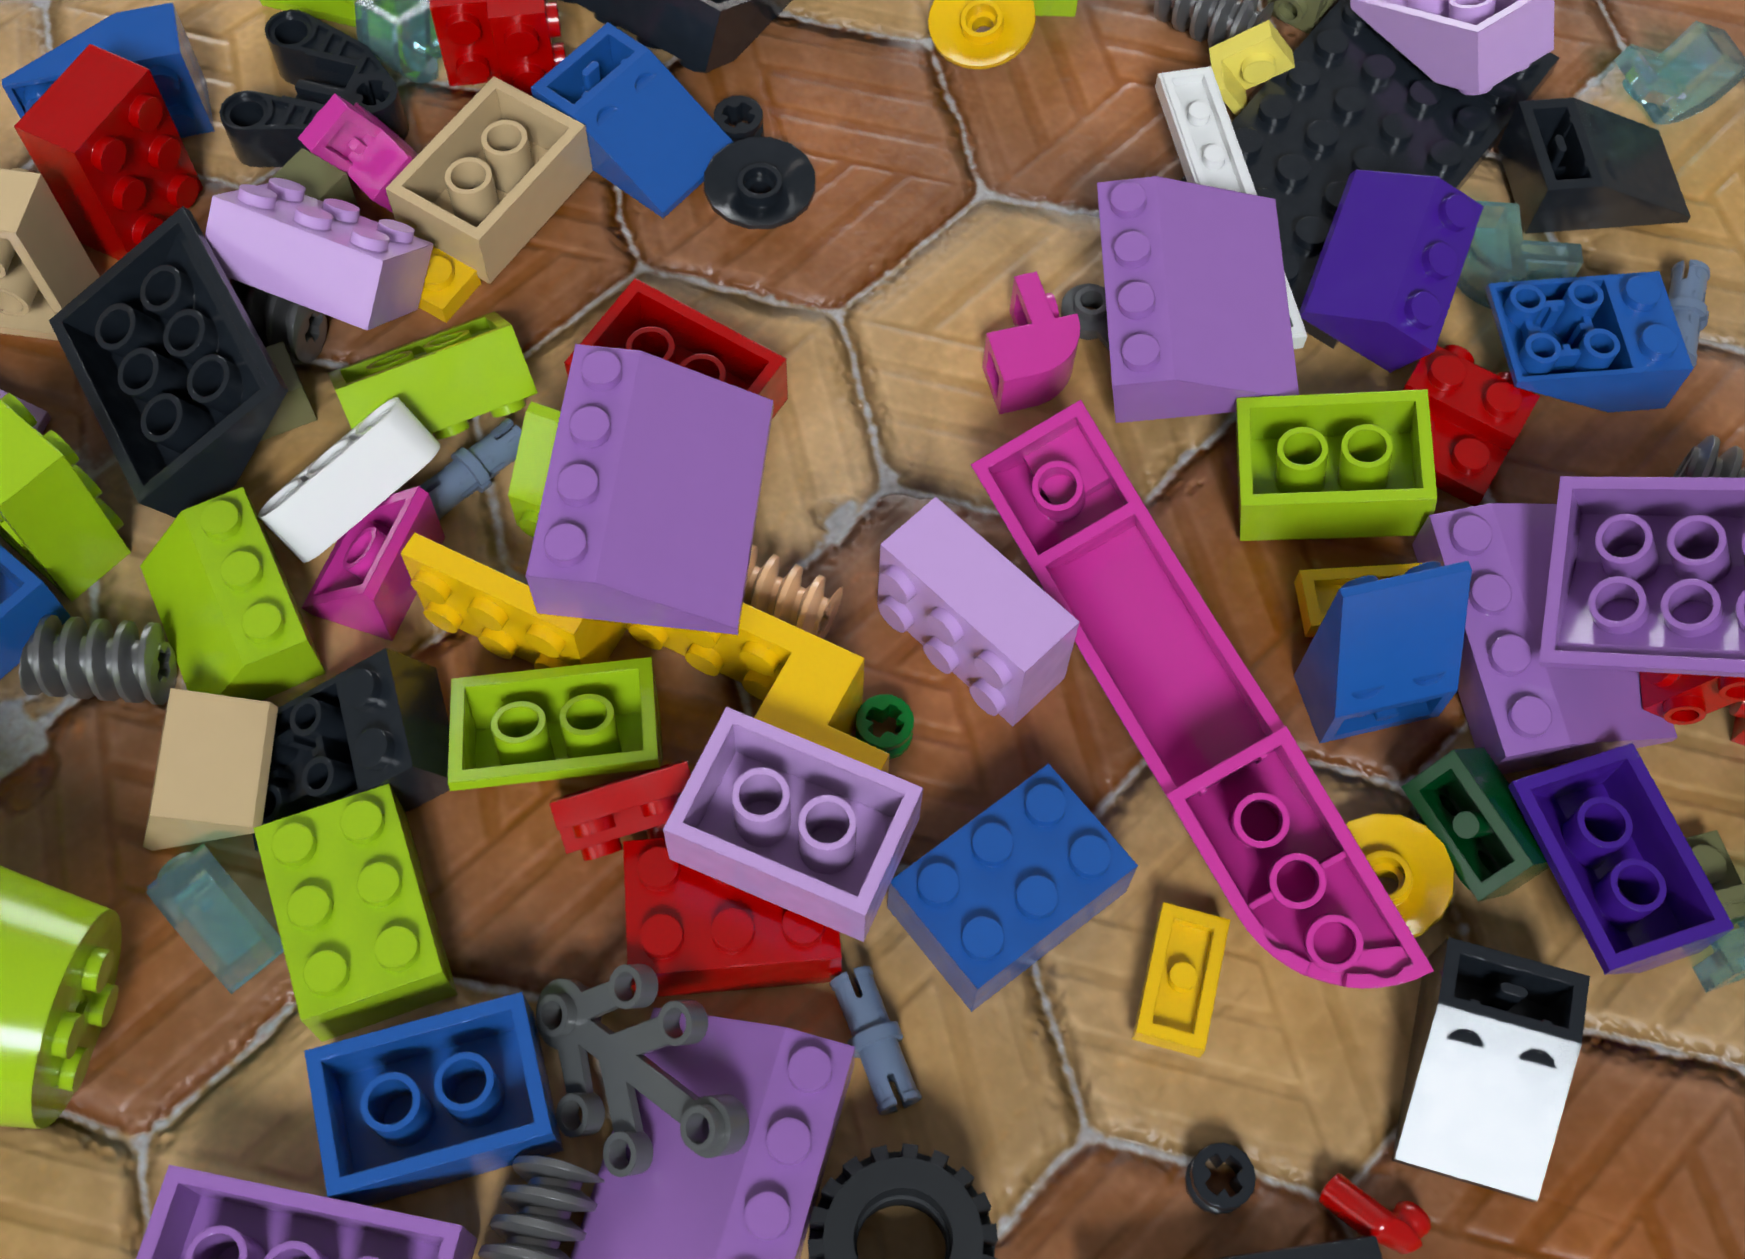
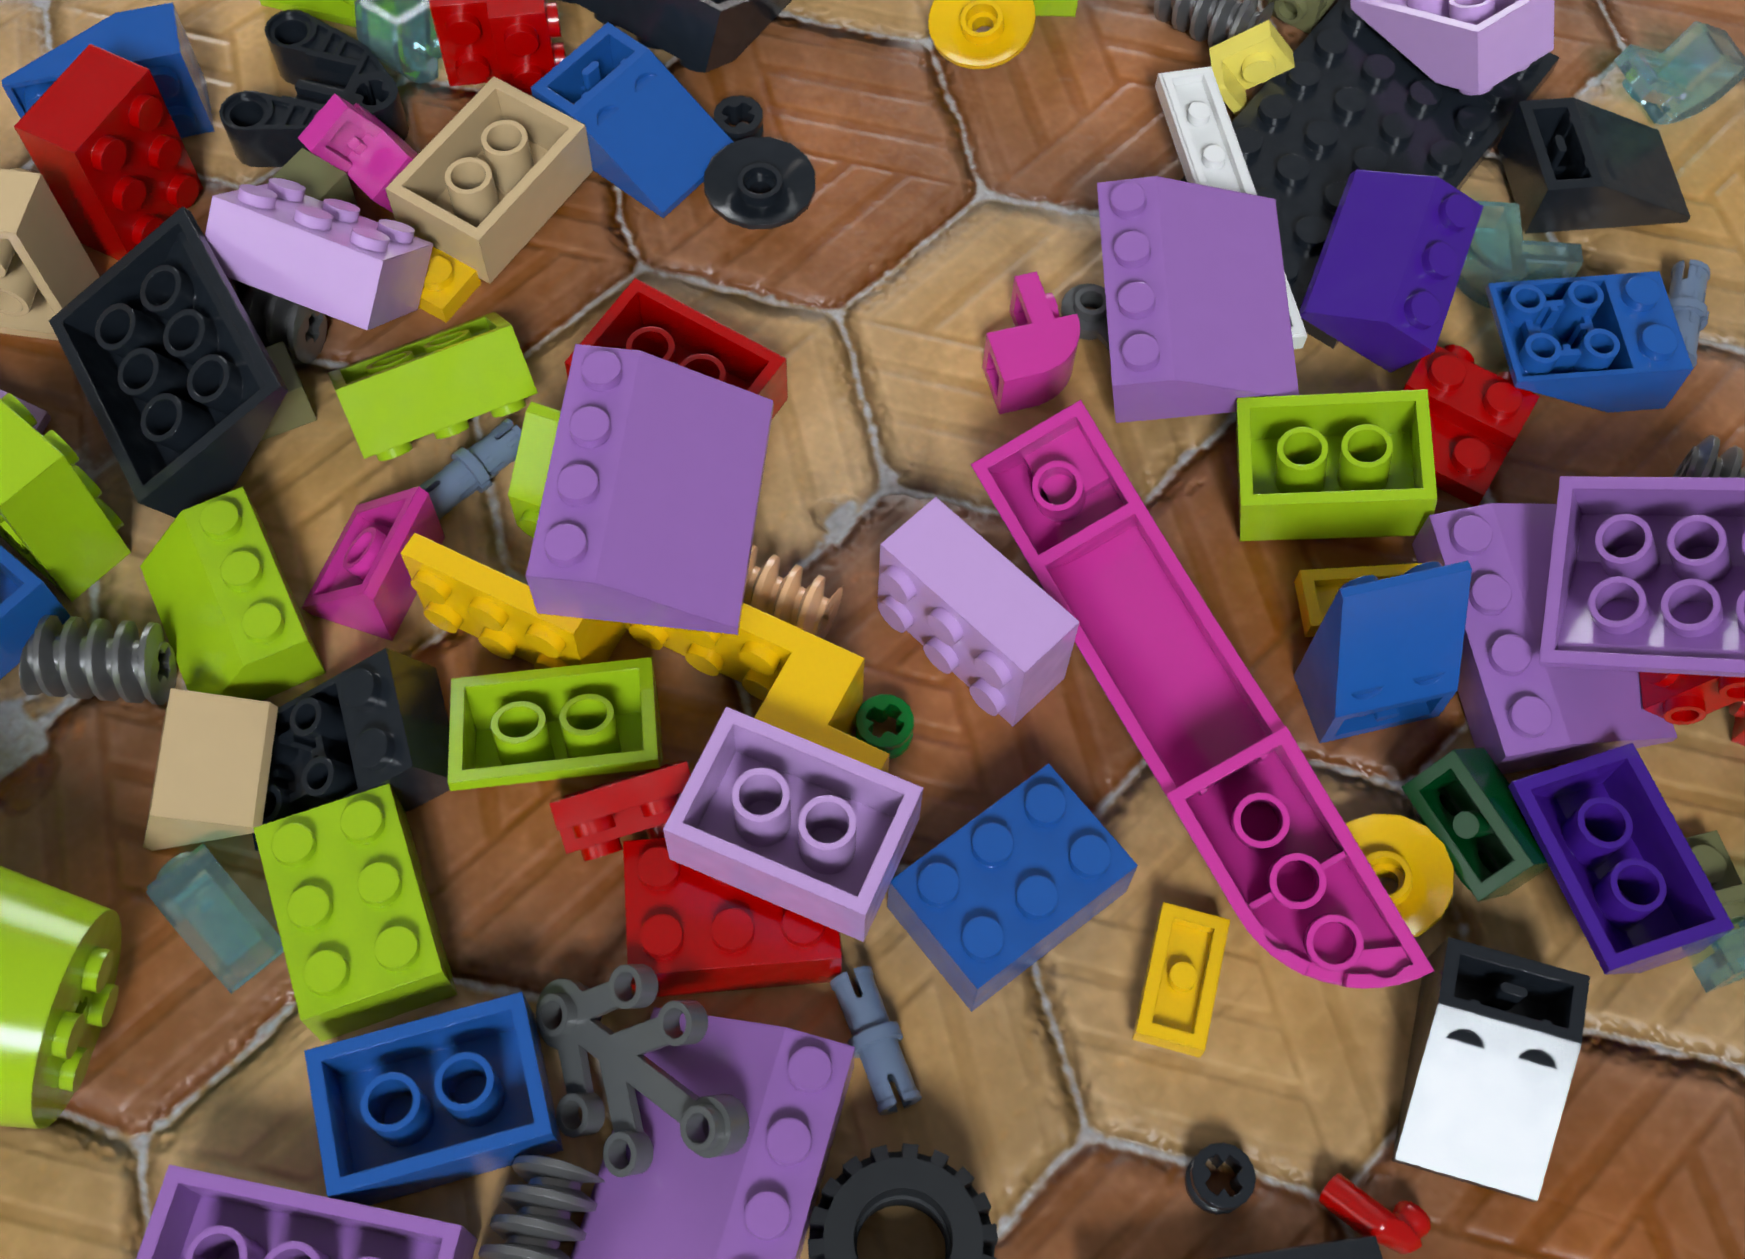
white beam [258,397,441,563] -> none

